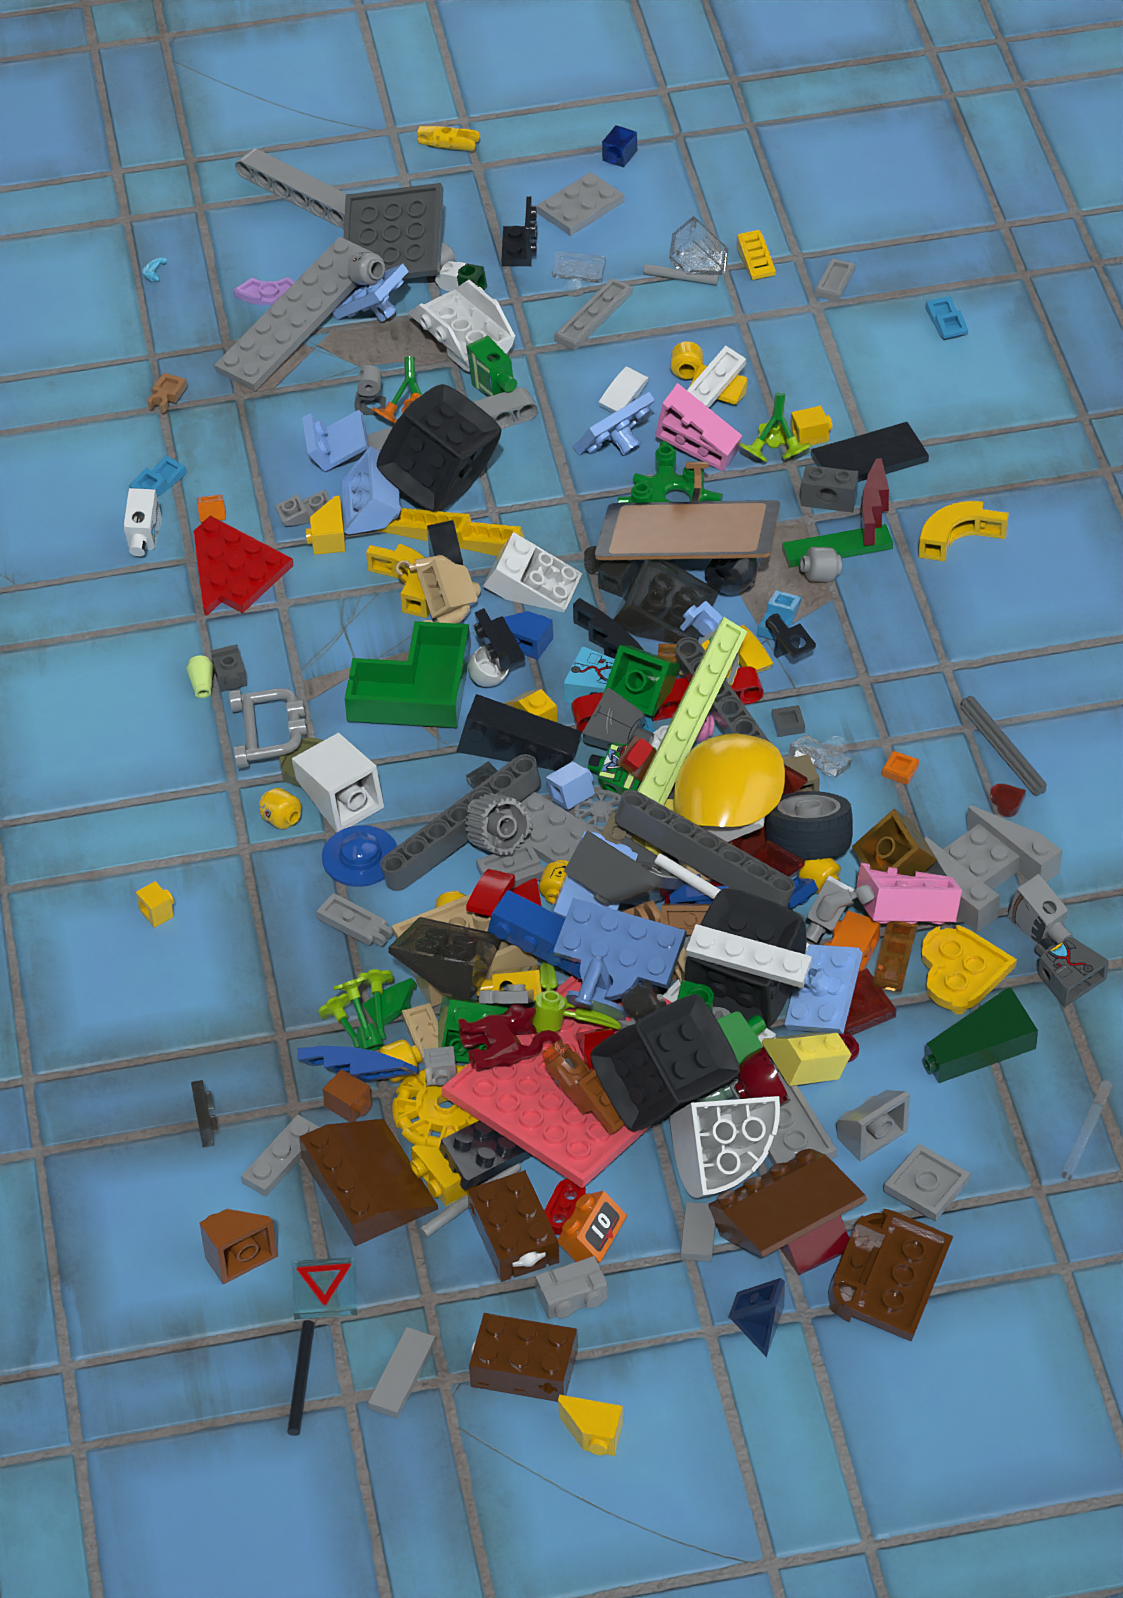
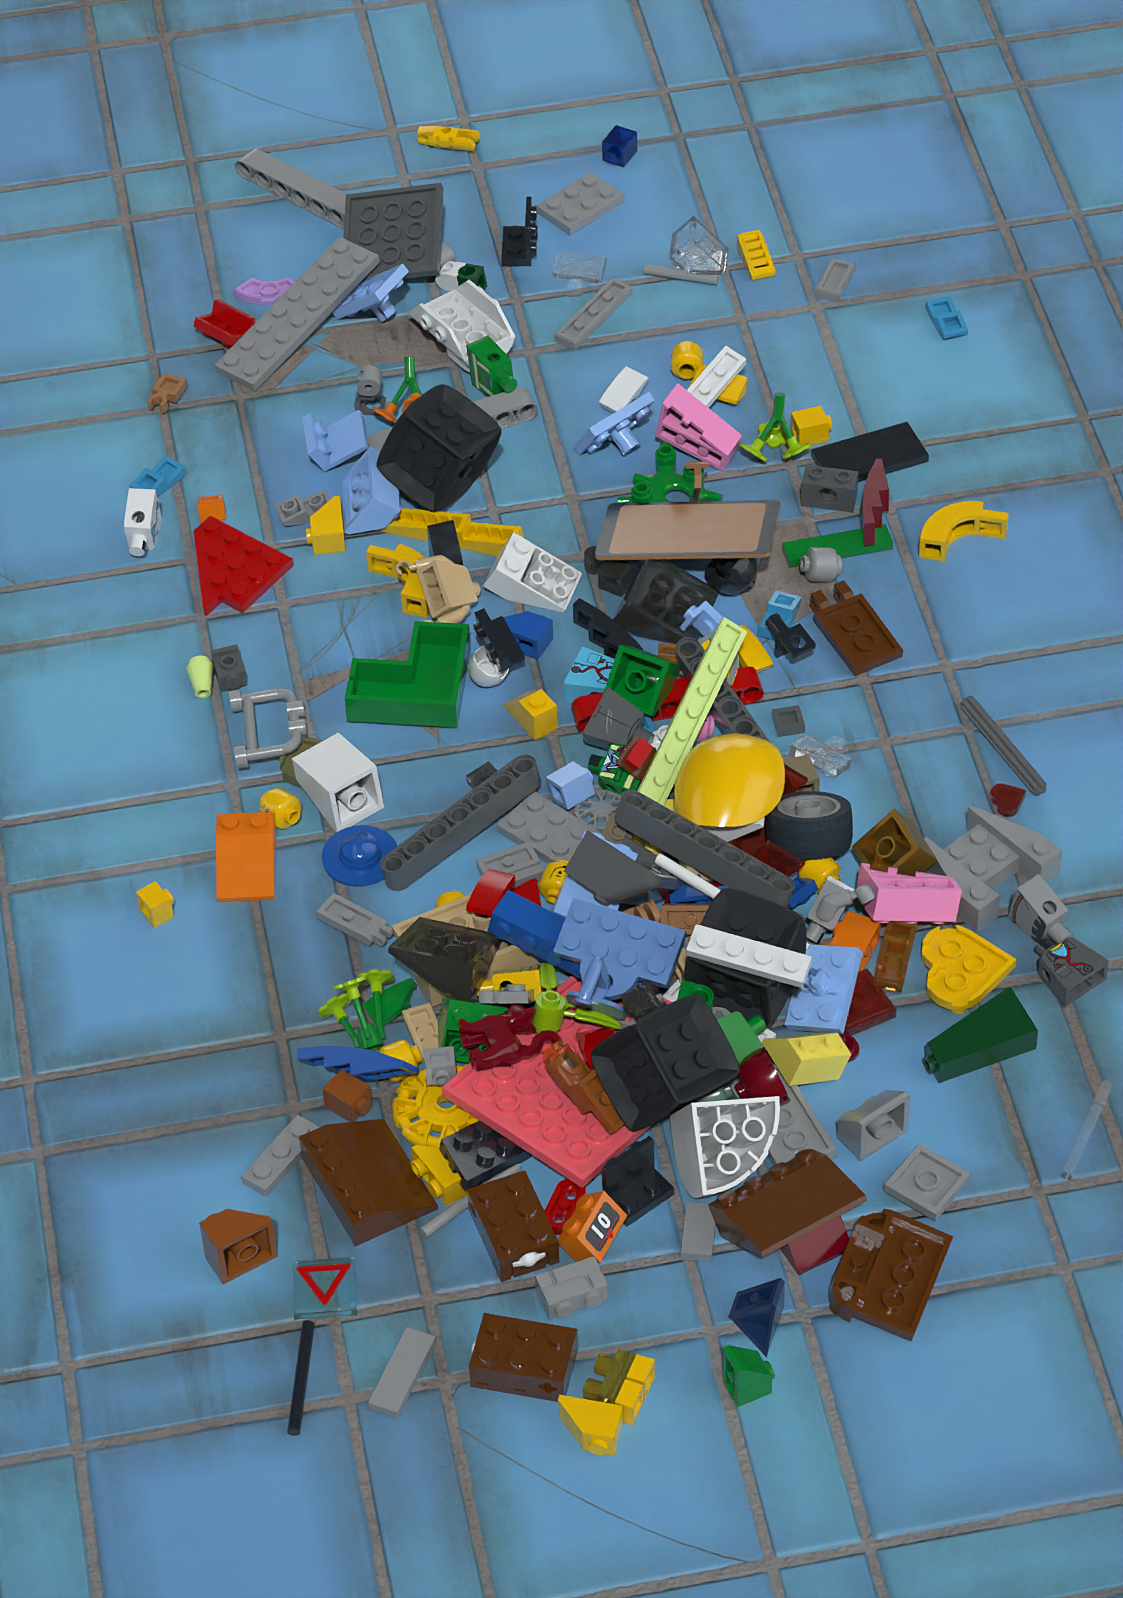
medium azure piece [143,257,167,282] -> none
clear smoke plate [191,1080,218,1148] -> none
light grey head [348,252,385,286] -> none
black wedge [456,694,582,771] -> none
light grey brick [465,793,532,855] -> none
orange tile [882,751,919,785] -> none
none -> red bracket [193,299,255,347]
none -> orange slope [216,812,277,902]
none -> hips [583,1349,655,1425]
none -> black bracket [602,1136,674,1227]
none -> green slope [723,1345,775,1407]
none -> reddish brown tile [809,580,903,676]

